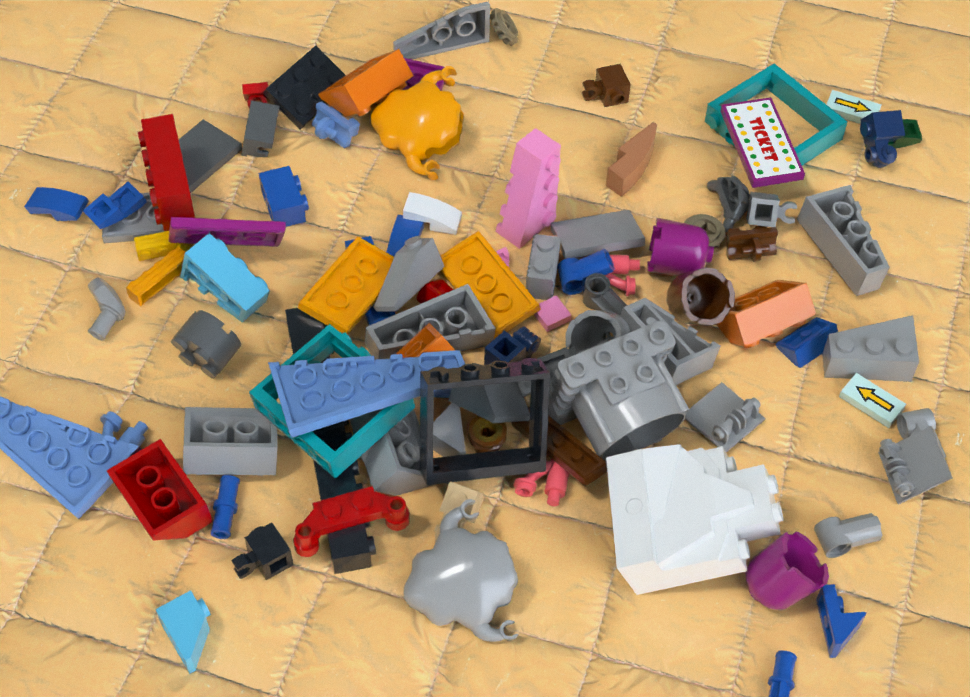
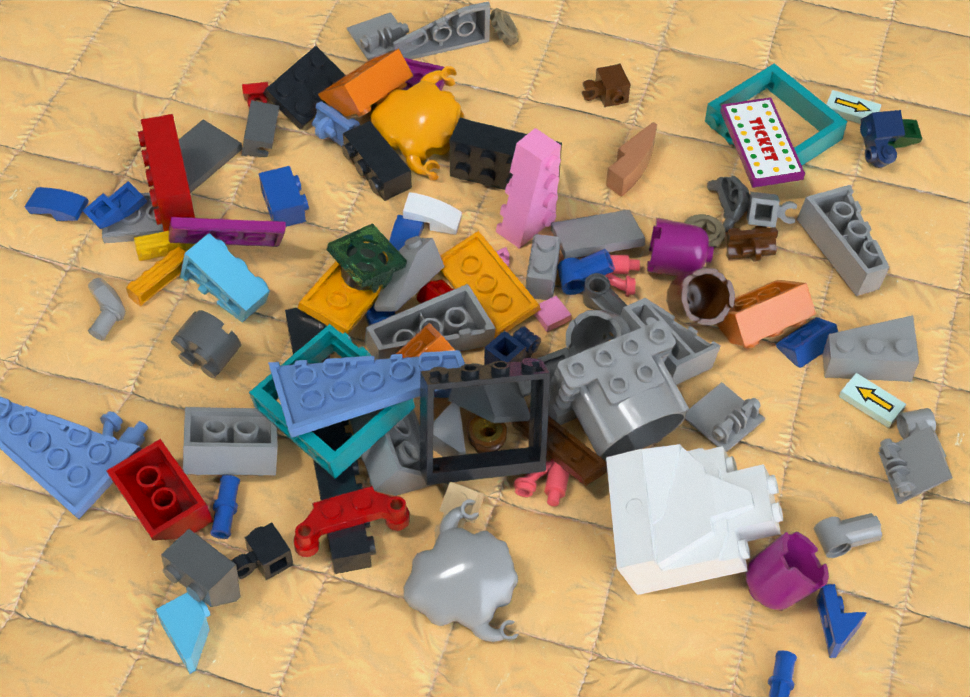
none -> dark grey slope [161,529,241,607]
none -> clear green piece [326,223,407,293]
none -> black brick [341,121,412,201]
none -> light grey hinge [347,12,409,60]
none -> black brick [450,118,562,190]

